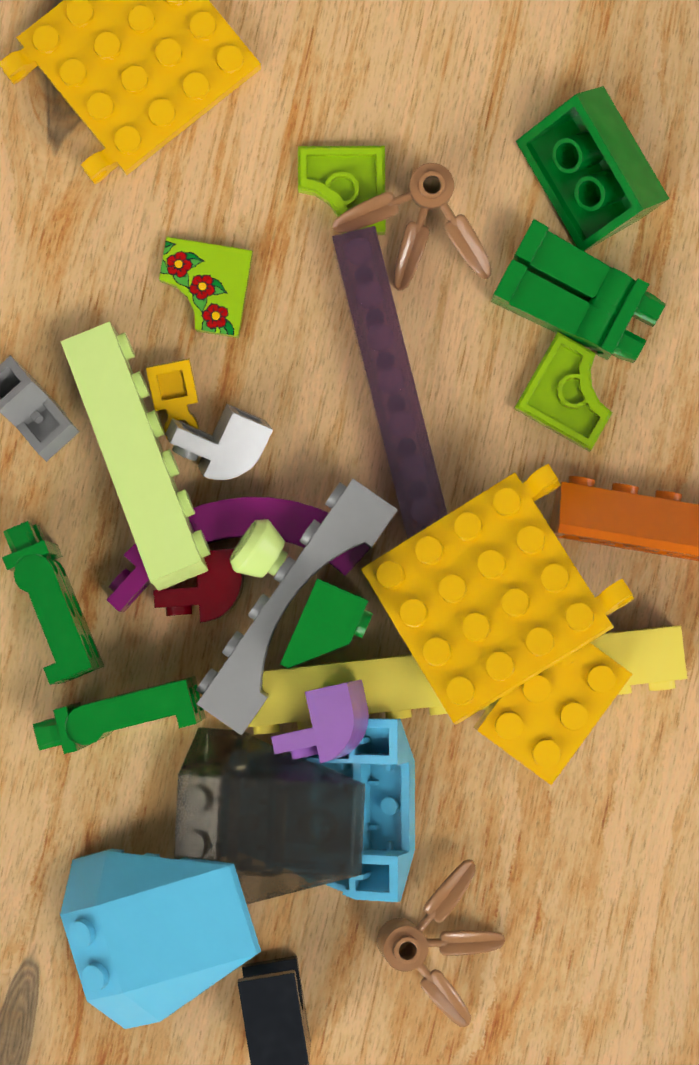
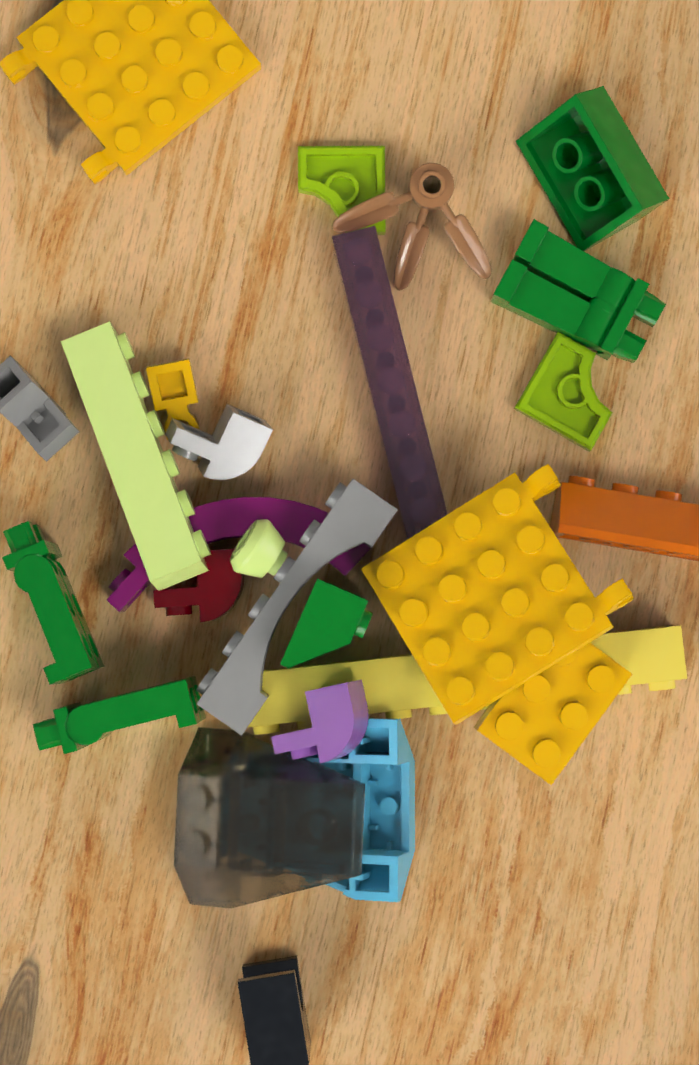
medium azure wedge [60,848,261,1029] -> none
lime tile [159,237,253,338] -> none
medium nougat plant [377,859,505,1027] -> none

